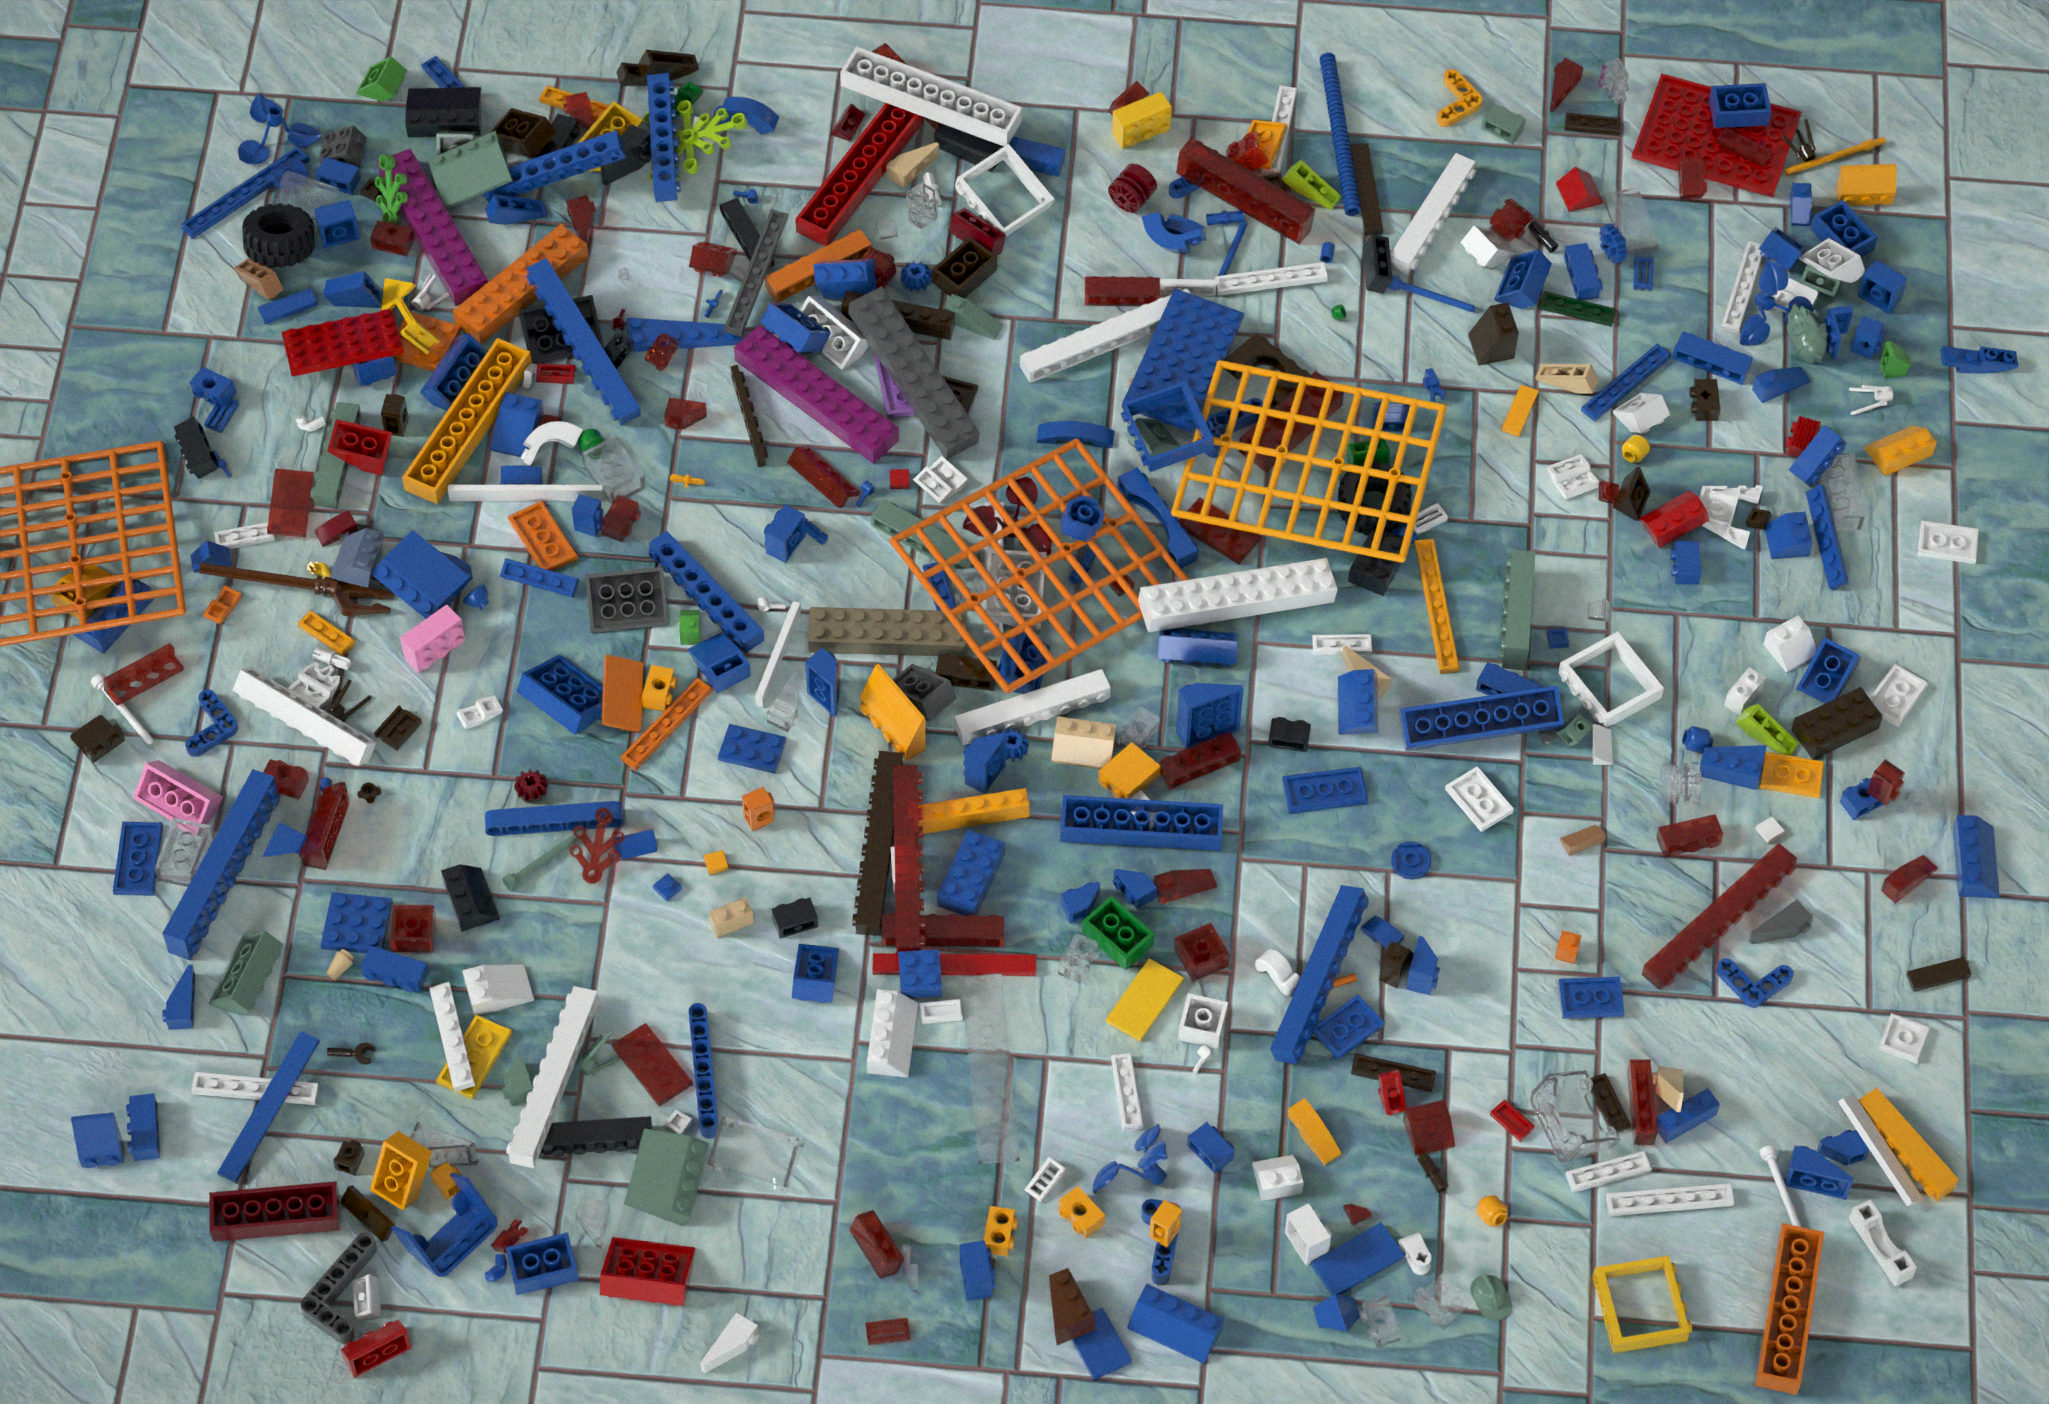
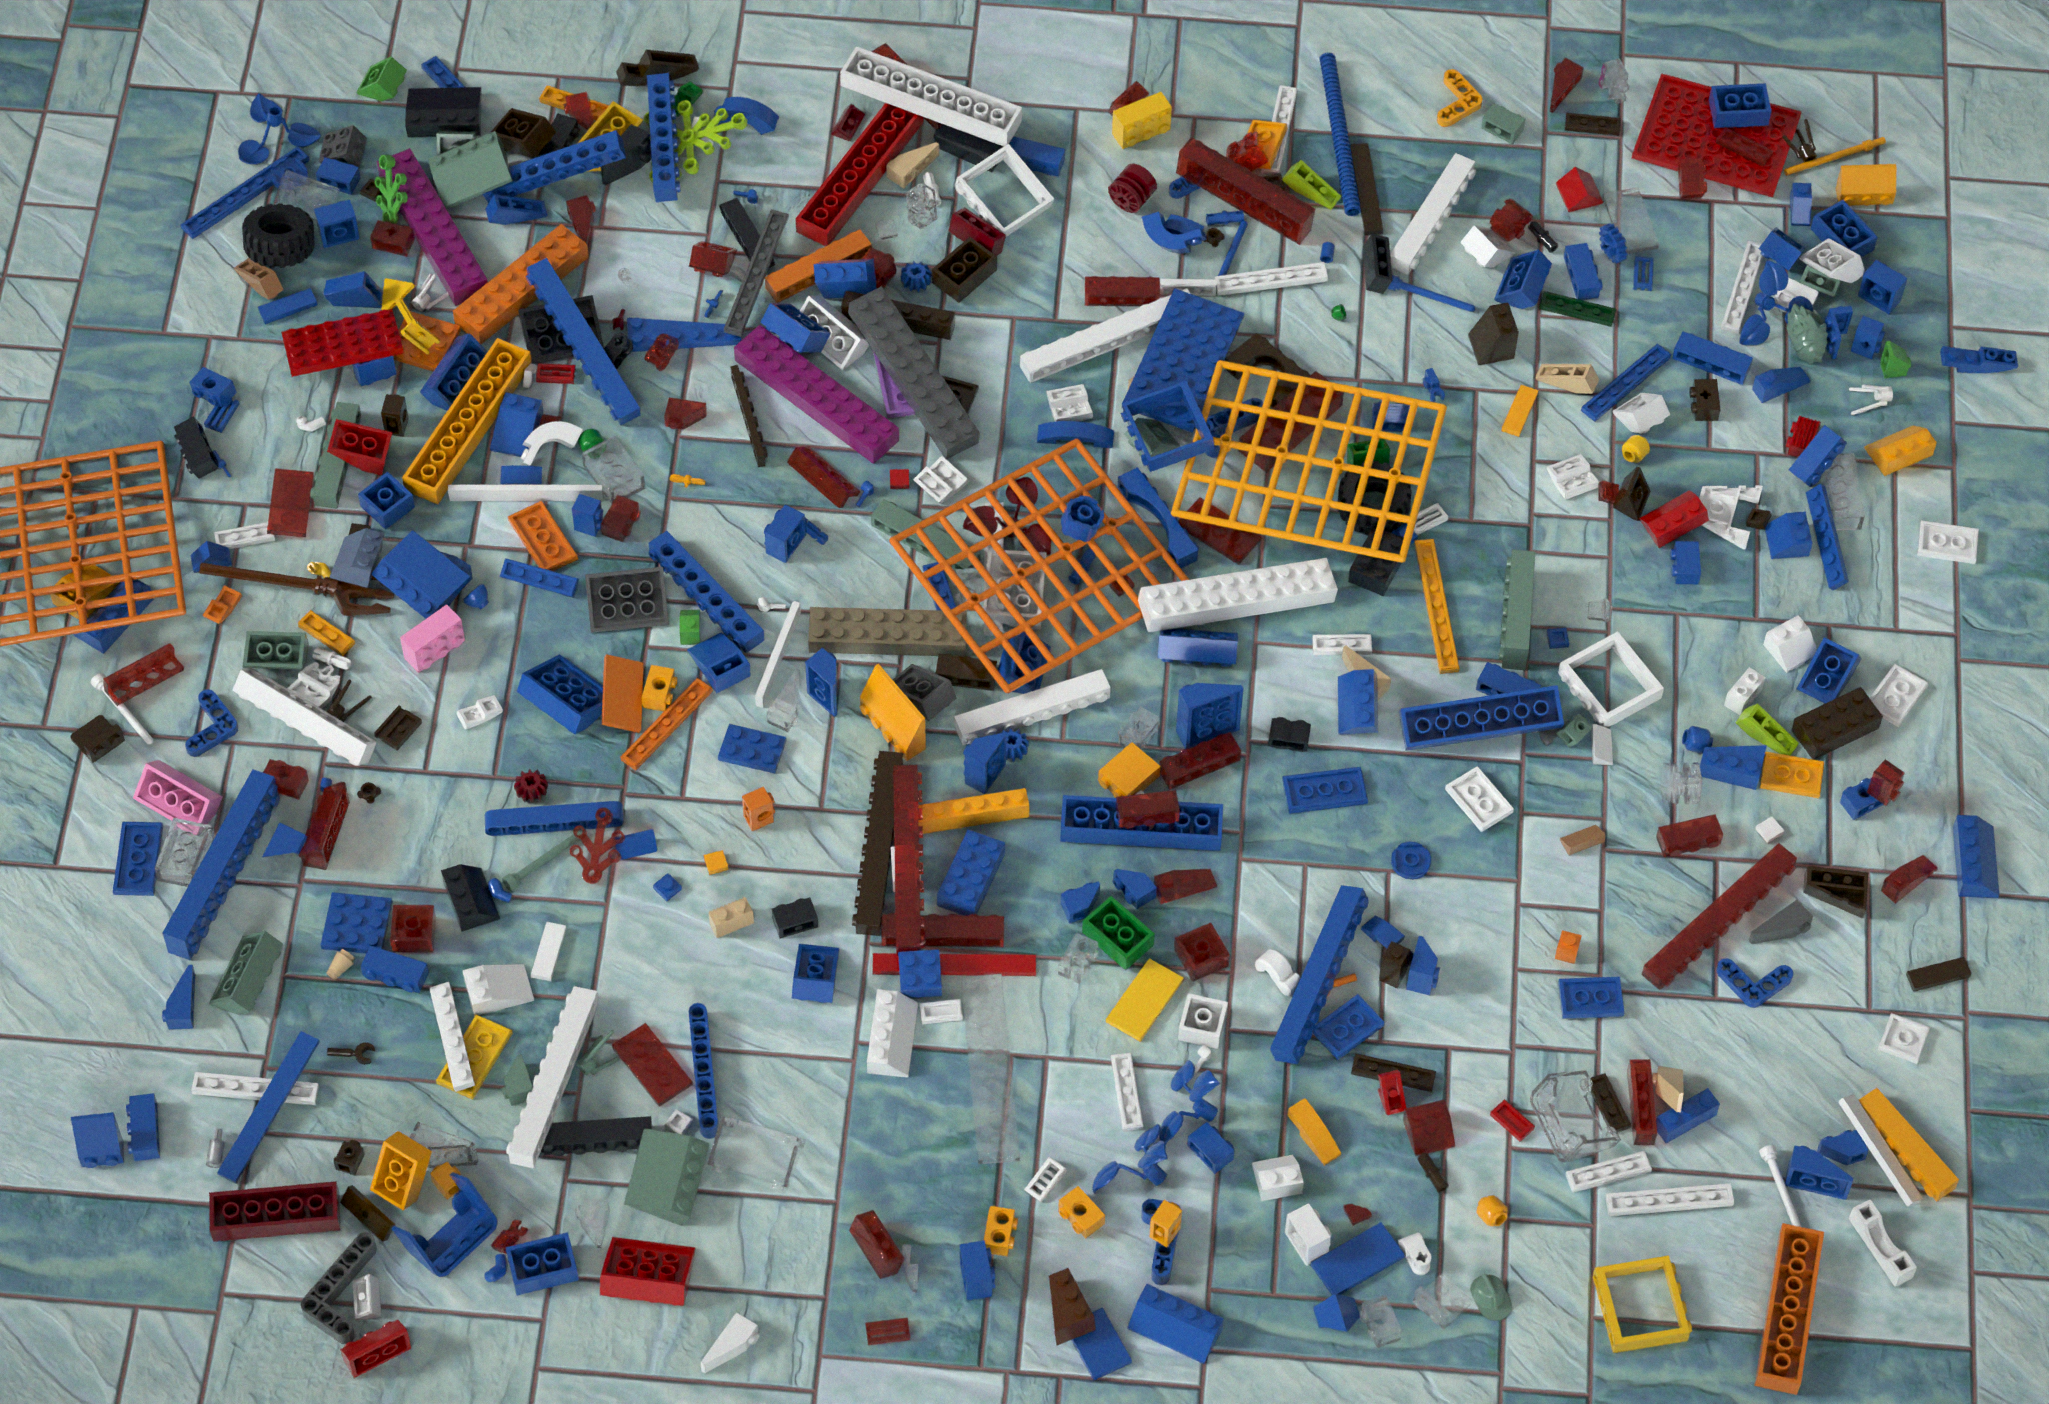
dark red slope [315,510,357,547] -> none
sand green slope [944,294,1003,340] -> none
tan slope [1051,717,1116,769] -> none
none -> clear piece [206,1128,225,1168]
none -> sand green slope [243,631,309,670]
none -> blue brick [358,472,415,530]
none -> blue arm [488,878,513,903]
none -> white tile [531,922,567,981]
none -> white slope [1046,384,1093,422]
none -> clear red brick [1116,790,1180,828]
none -> blue plant [1159,1060,1220,1144]
none -> dark brown plate [1204,228,1225,247]
none -> dark brown wedge [1803,866,1869,919]

